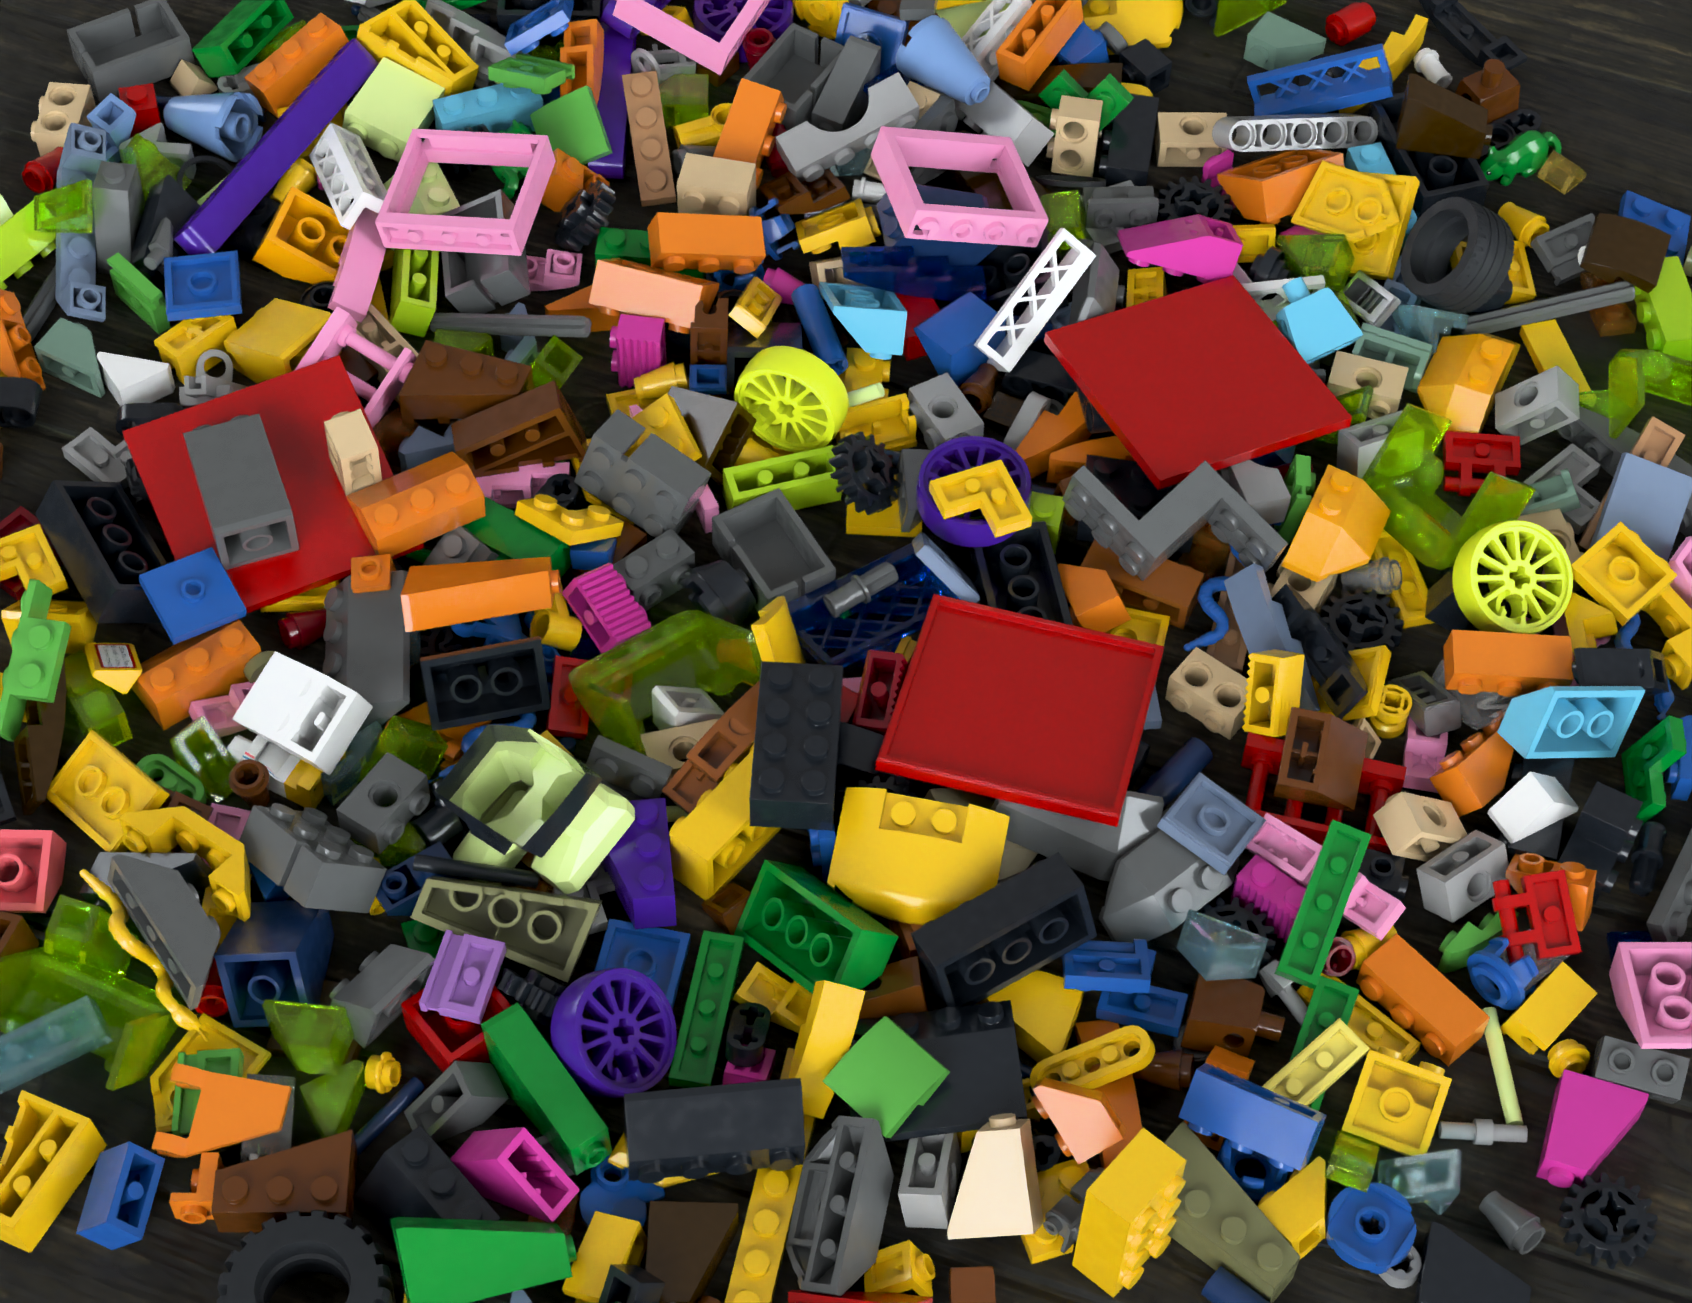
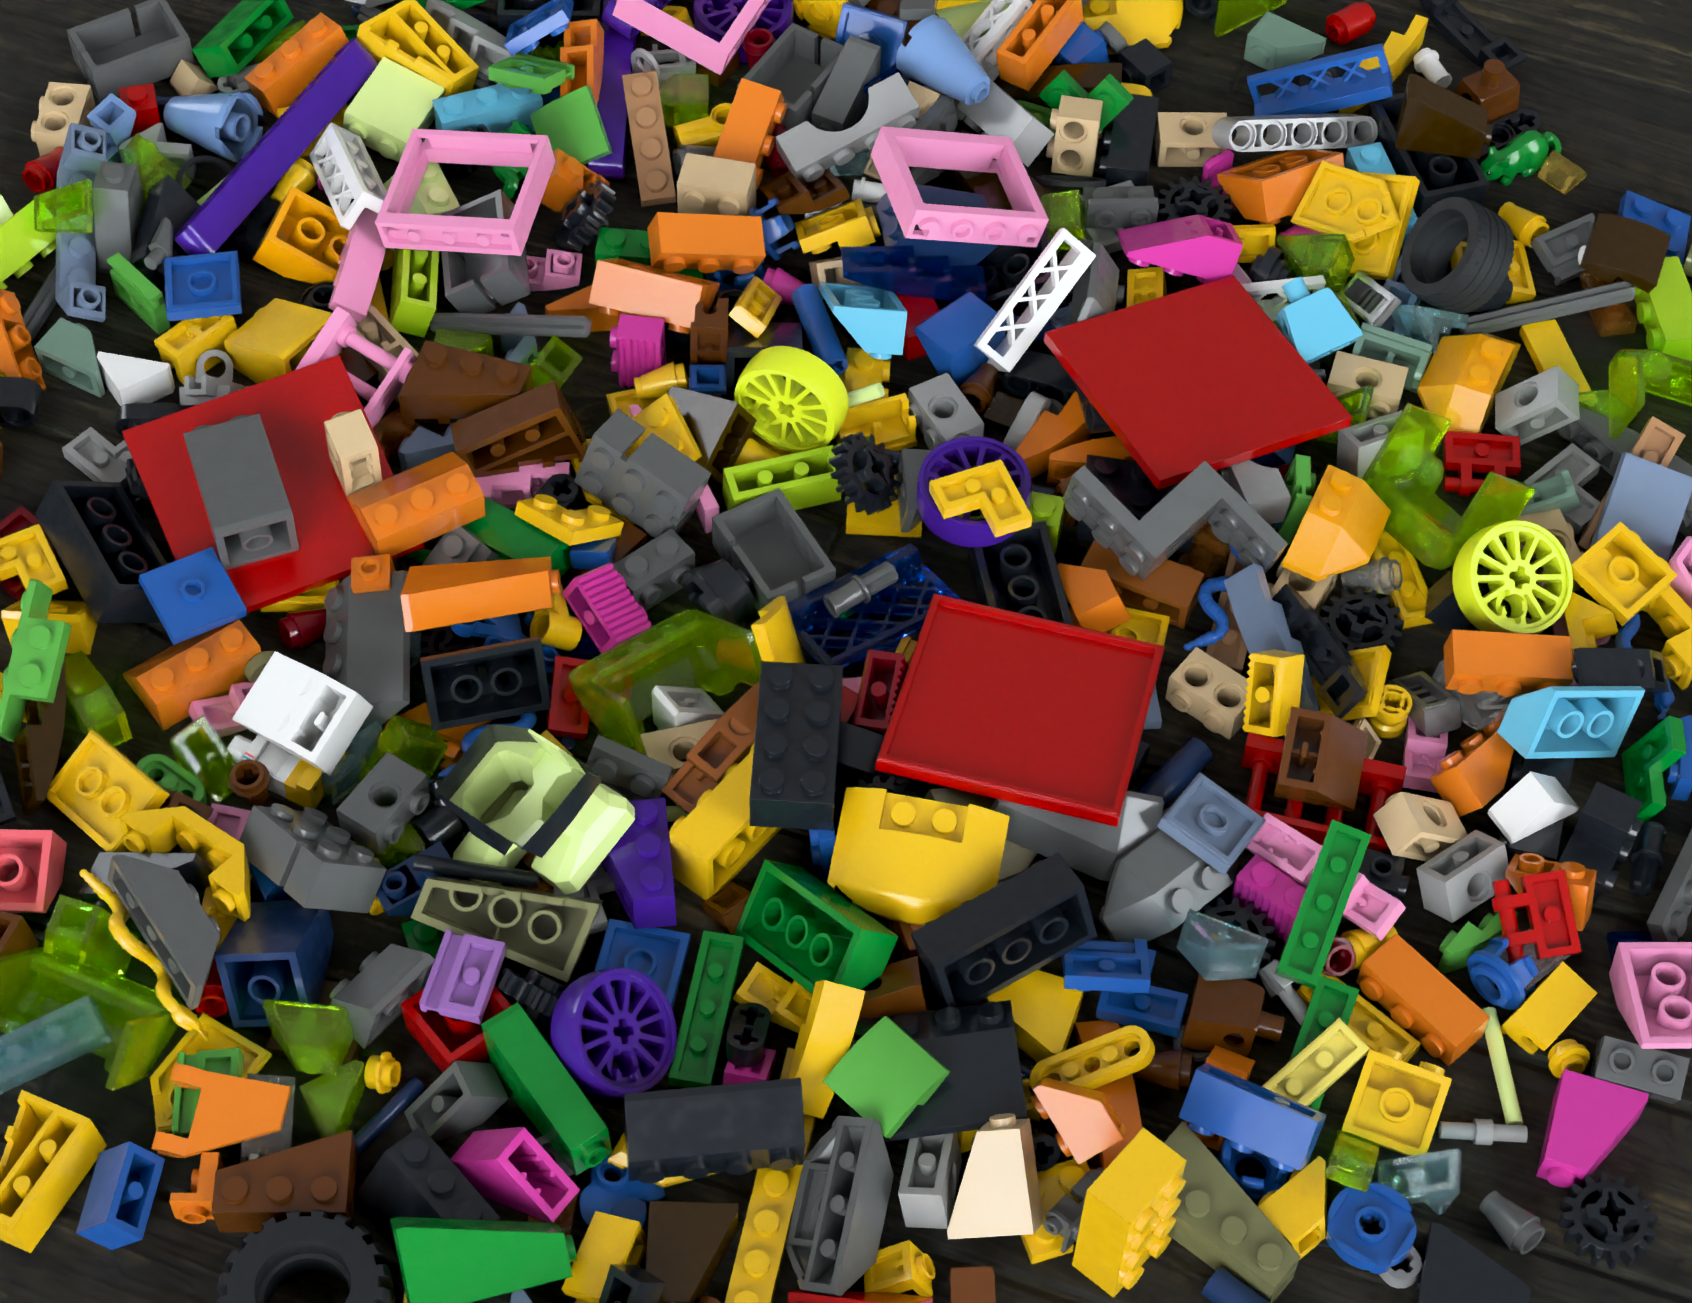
yellow slope [84,643,142,694] -> none
sand blue tile [911,532,980,603] -> none

